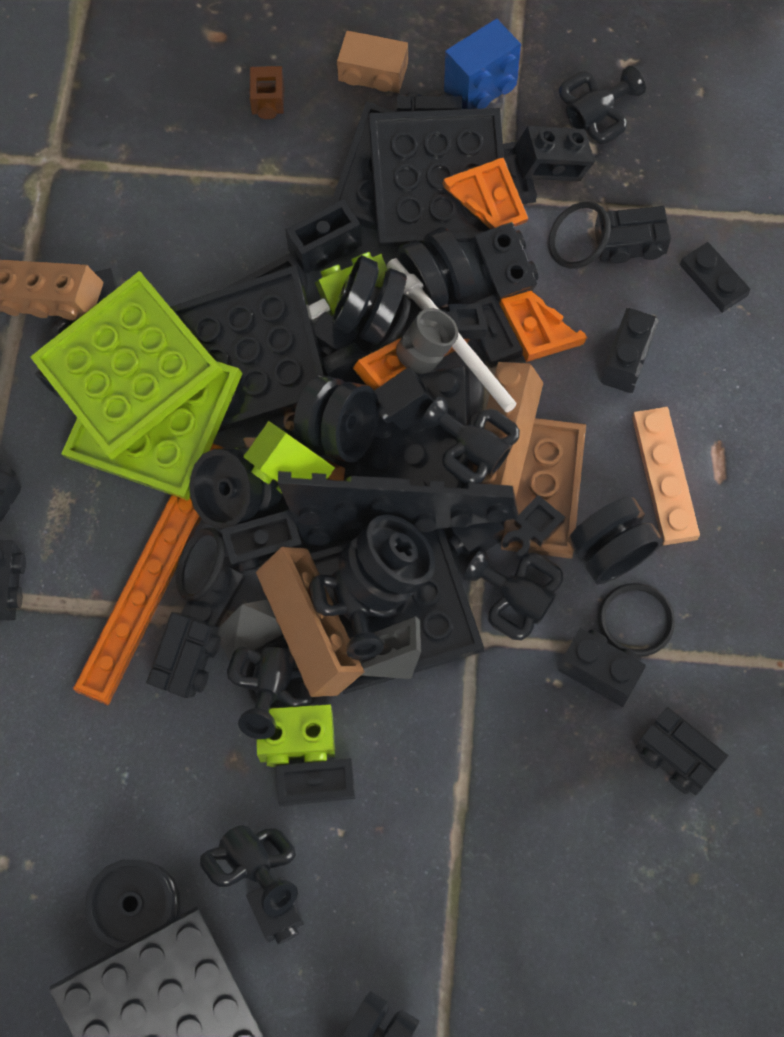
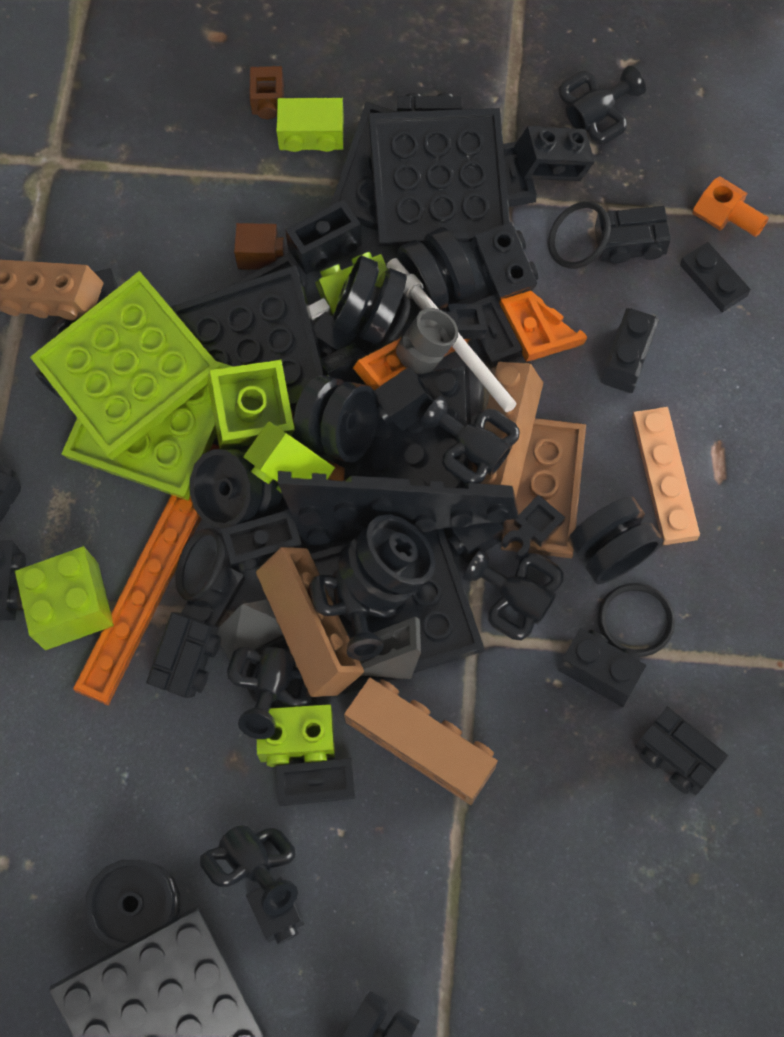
medium nougat brick [337,31,408,93] -> none
orange wing [442,158,528,229] -> none
blue brick [444,19,521,109] -> none
none -> lime brick [15,546,114,651]
none -> lime brick [207,360,295,449]
none -> reddish brown brick [234,223,285,270]
none -> lime brick [277,98,344,152]
none -> medium nougat brick [344,678,498,805]
none -> orange piece [692,176,769,237]

